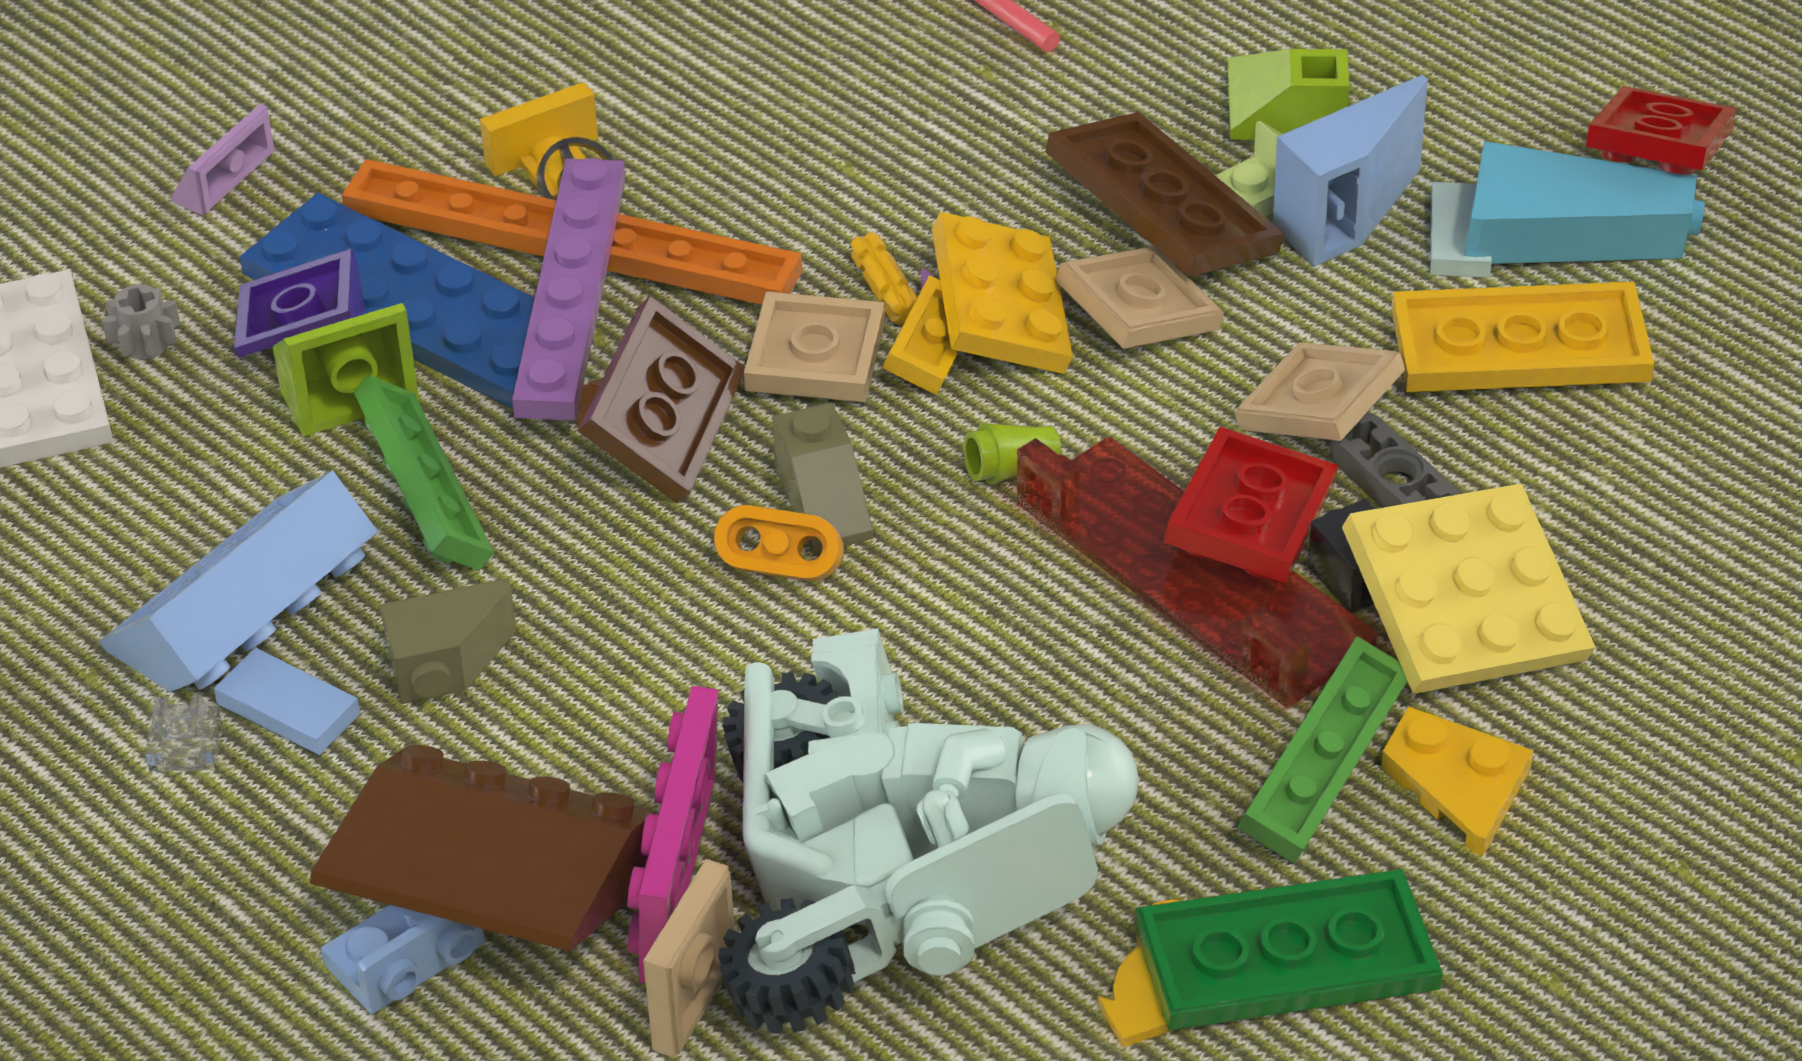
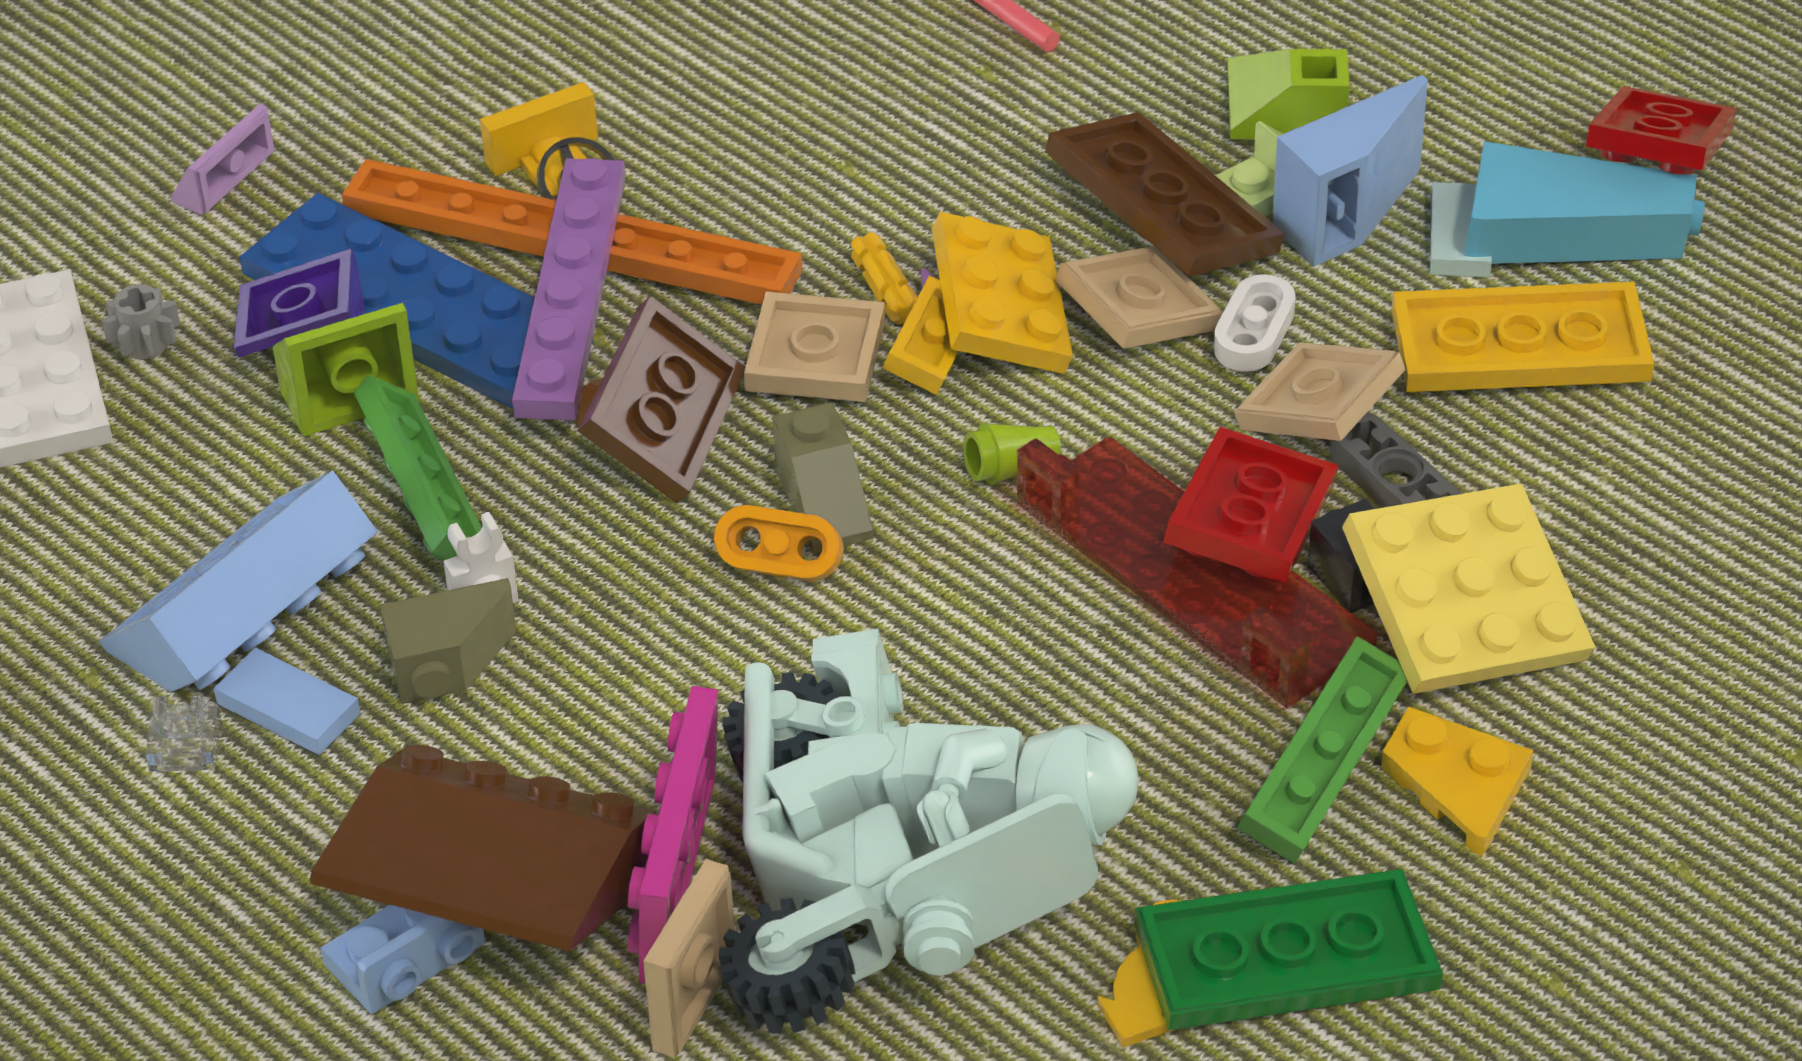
none -> white plate [443,512,519,603]
none -> white plate [1214,274,1295,372]

